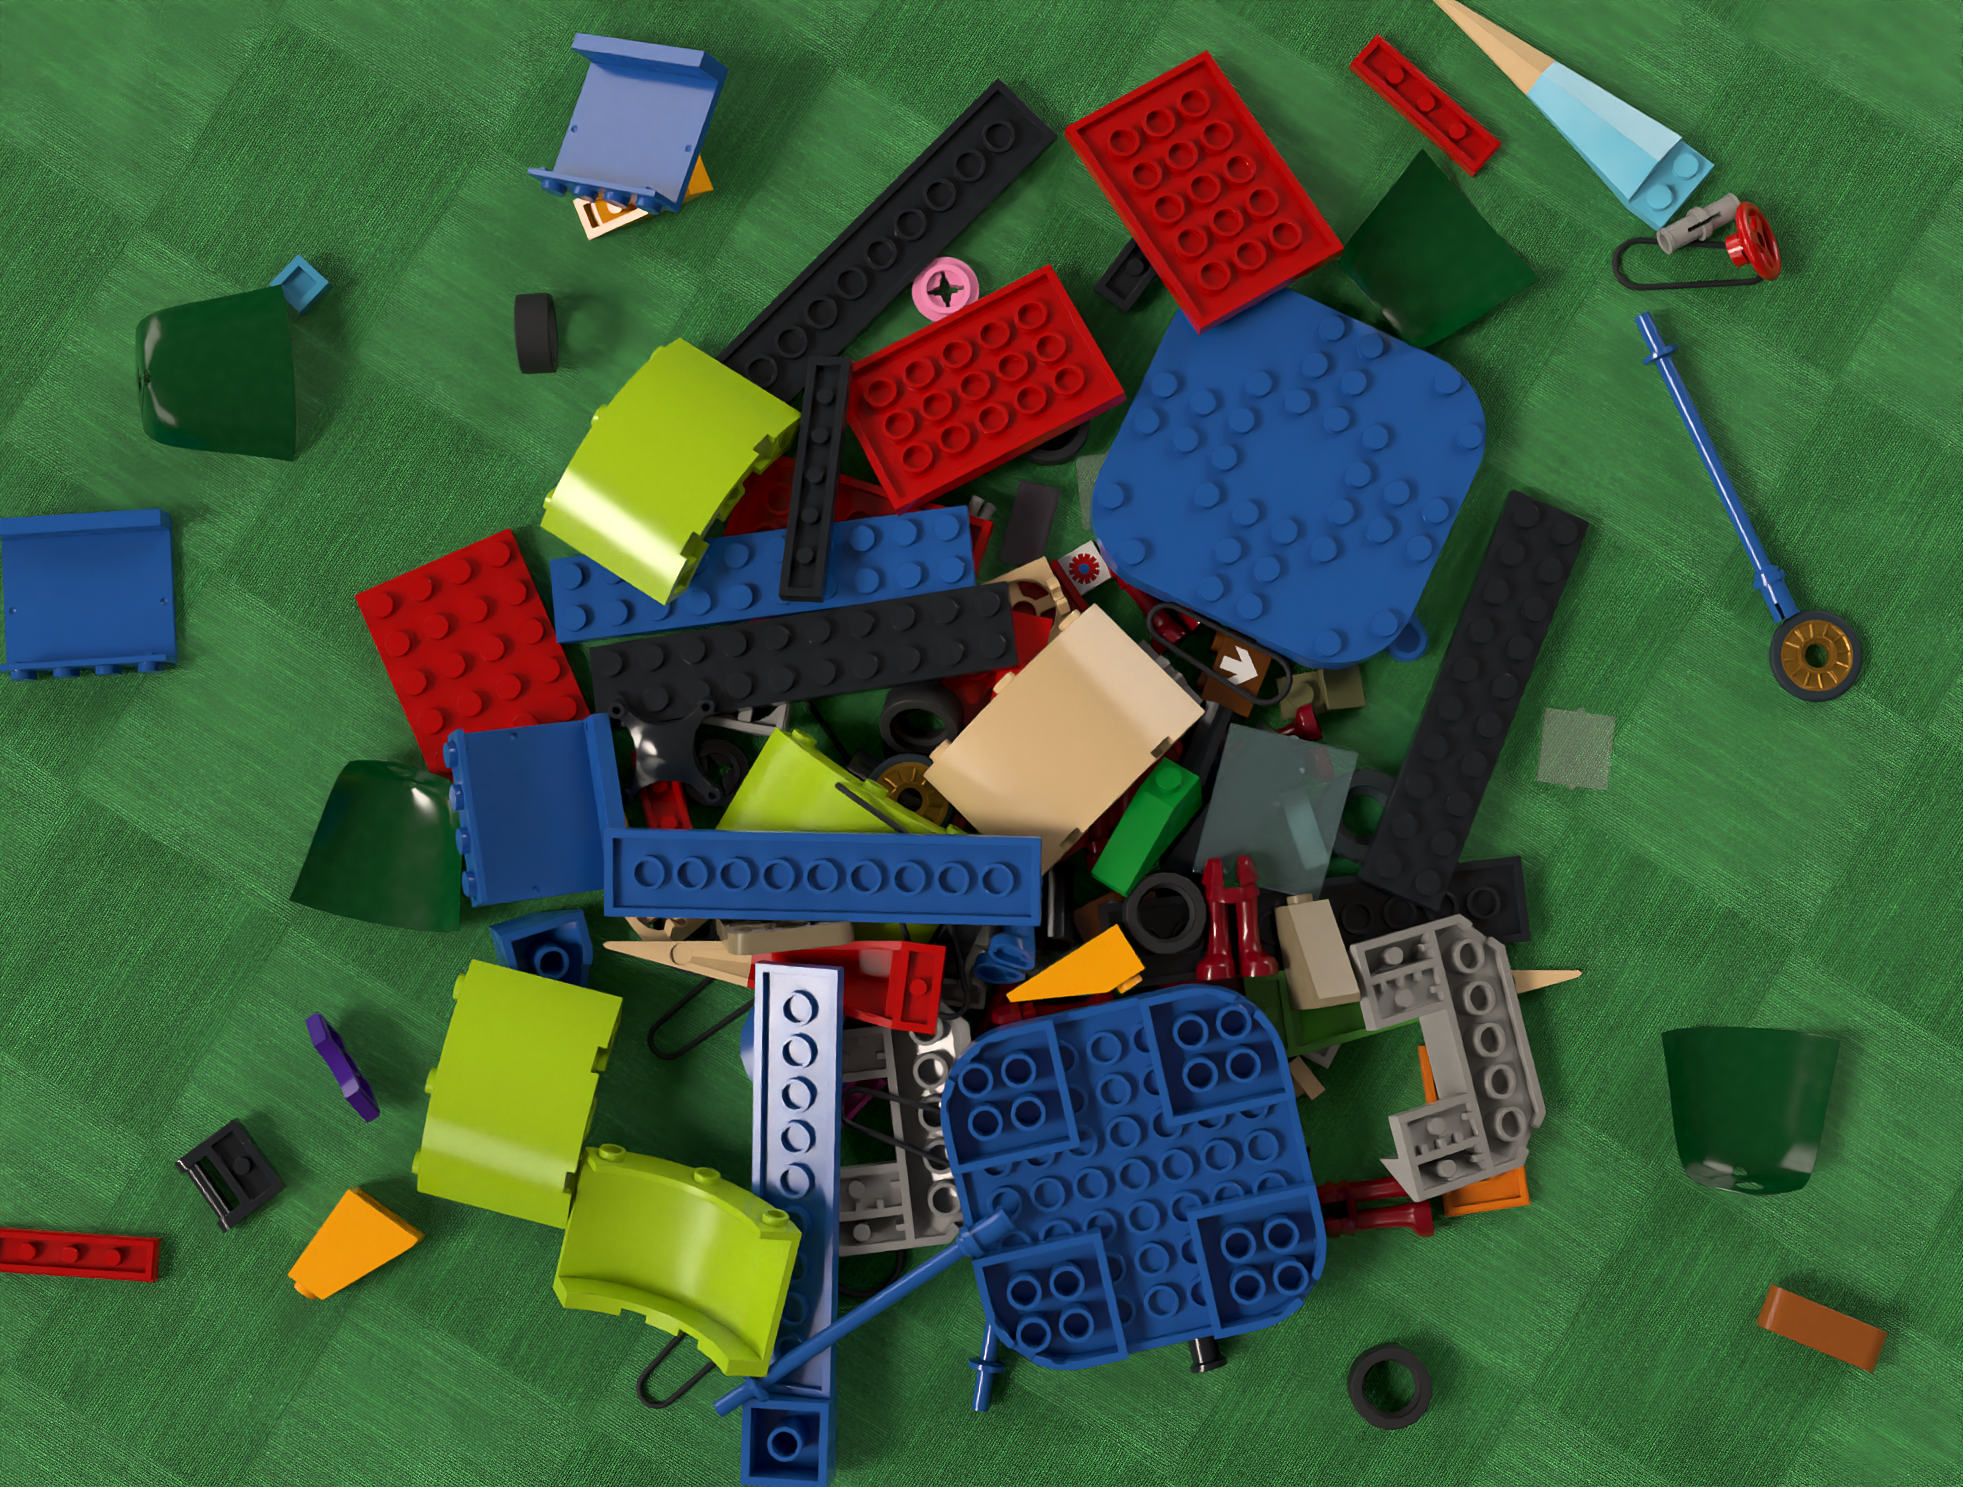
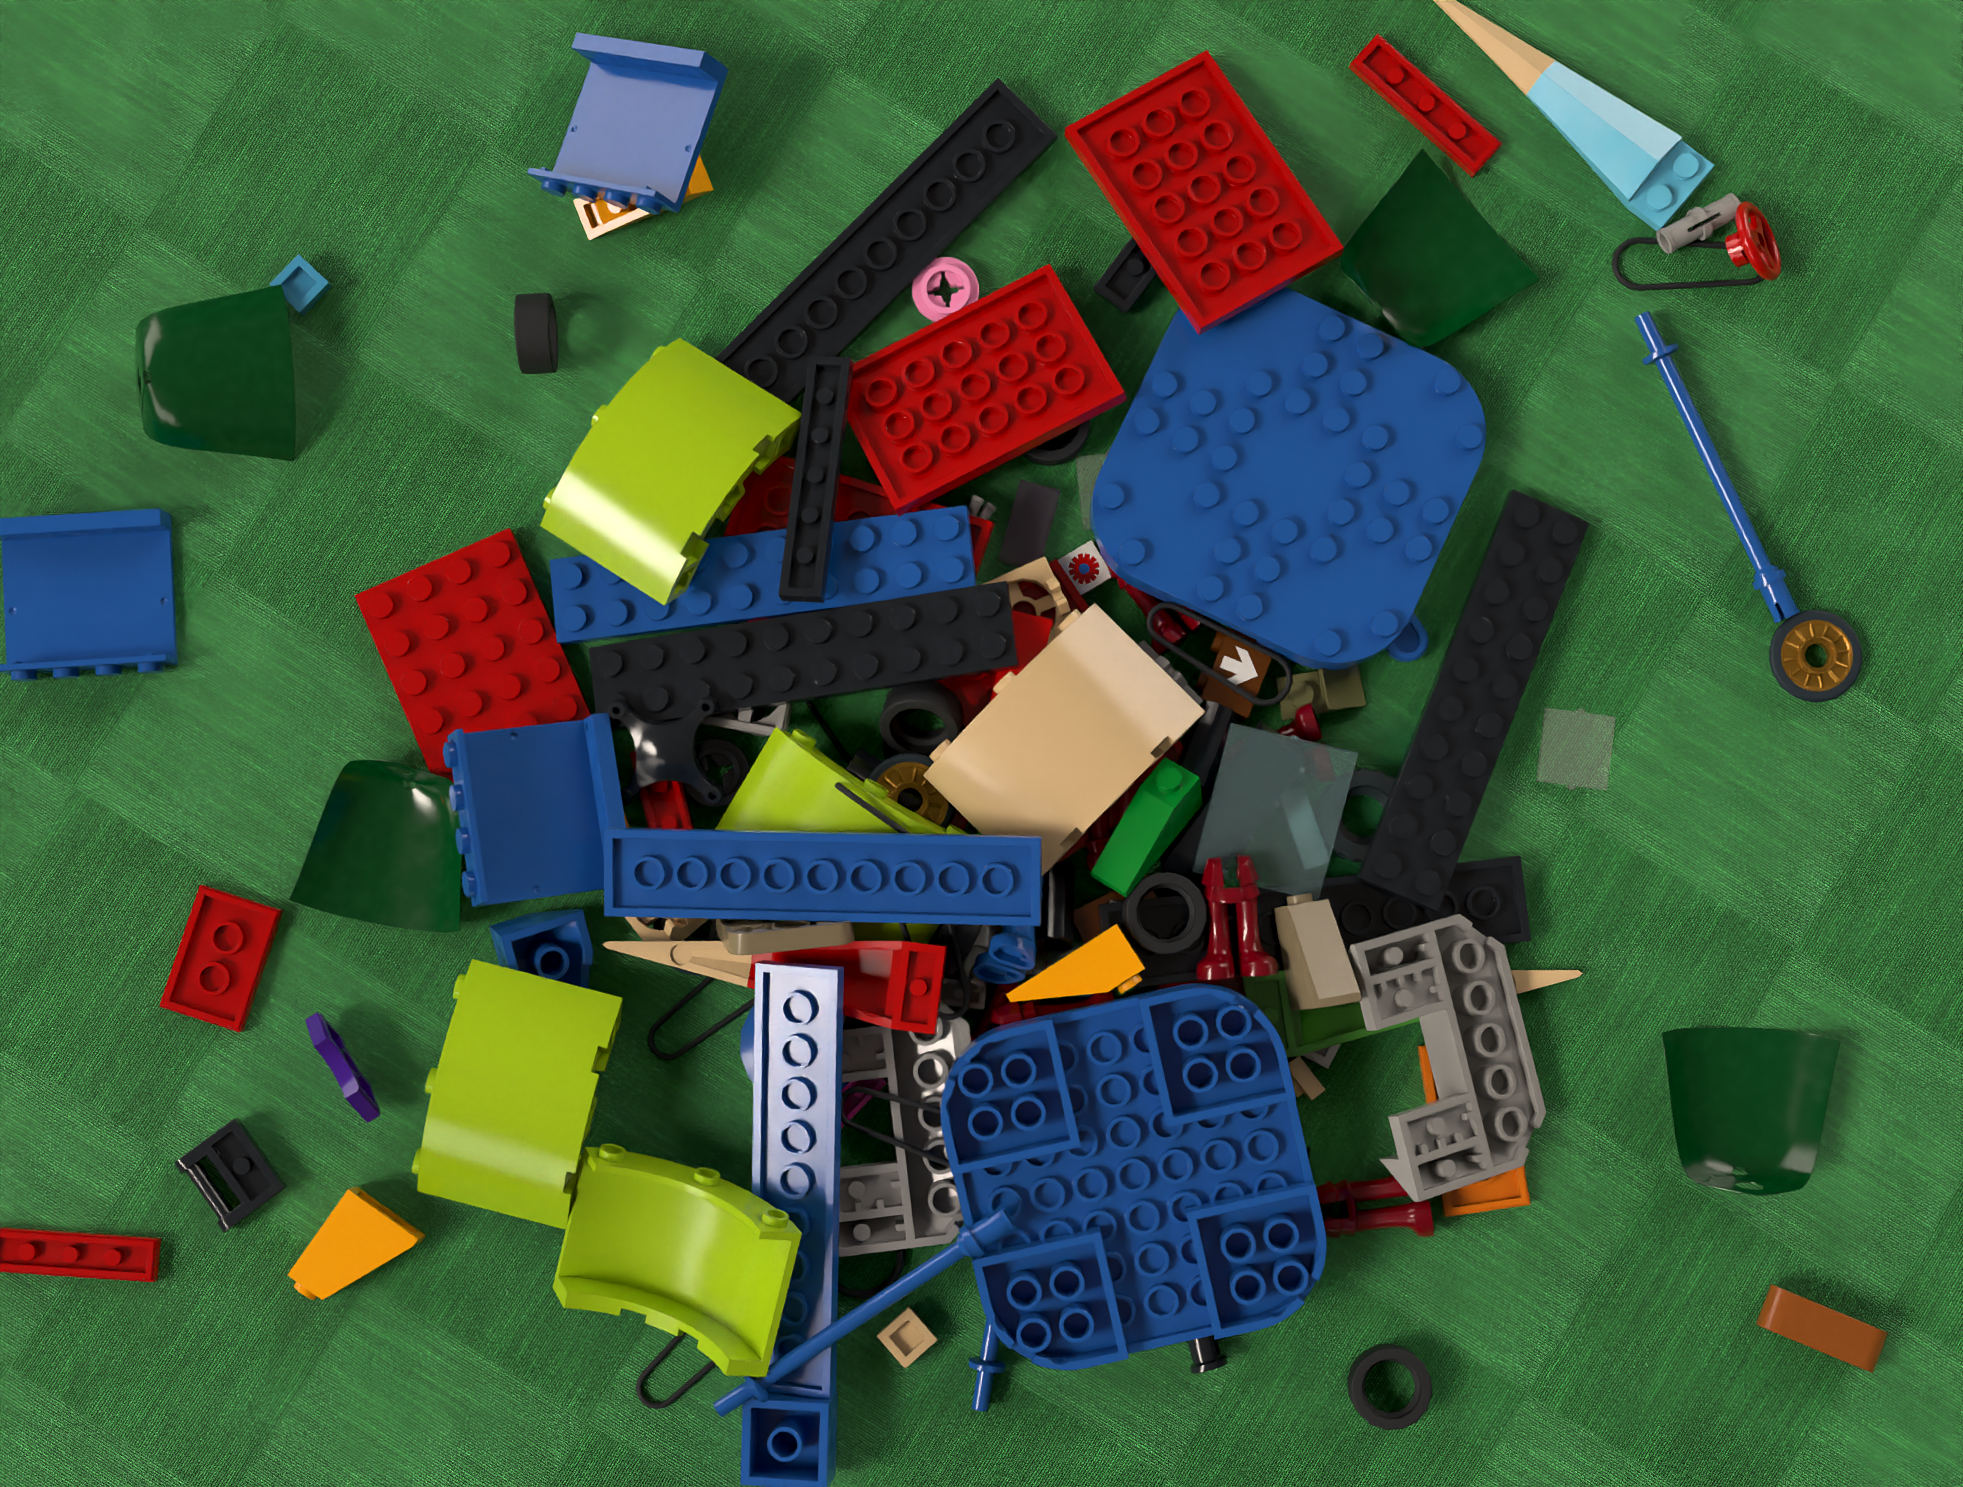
none -> red tile [159,885,284,1032]
none -> tan plate [877,1305,938,1369]

